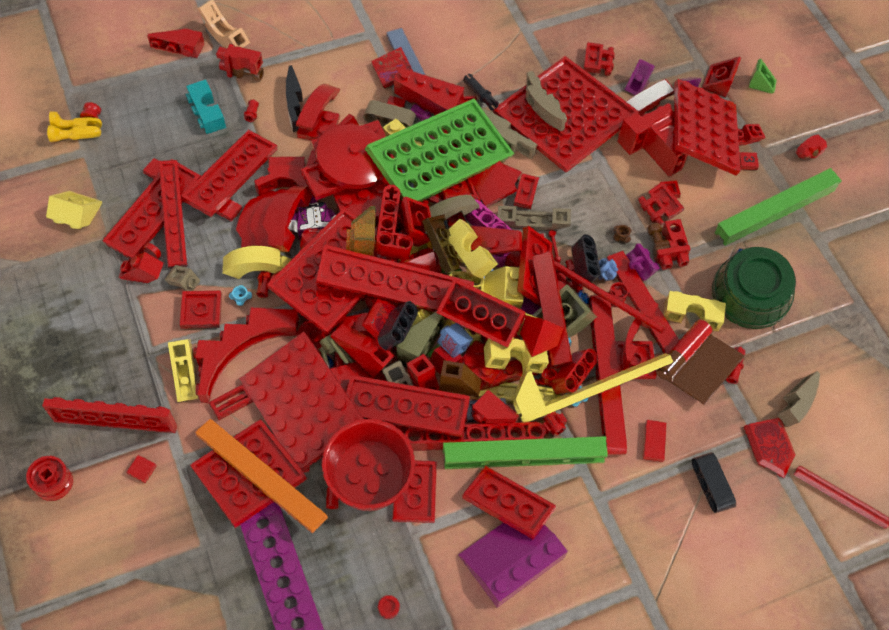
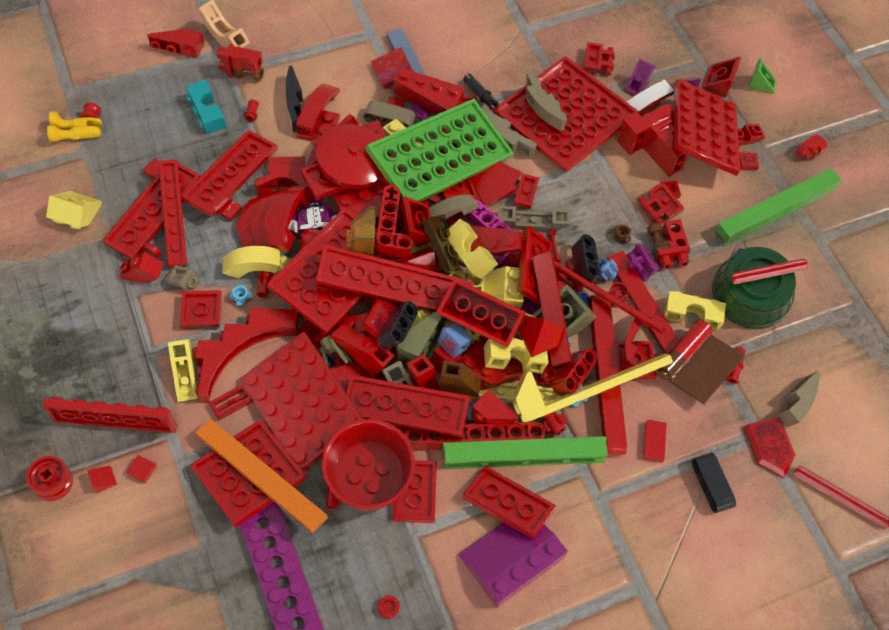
none -> red slope [87,466,117,493]
none -> axle [731,258,808,284]

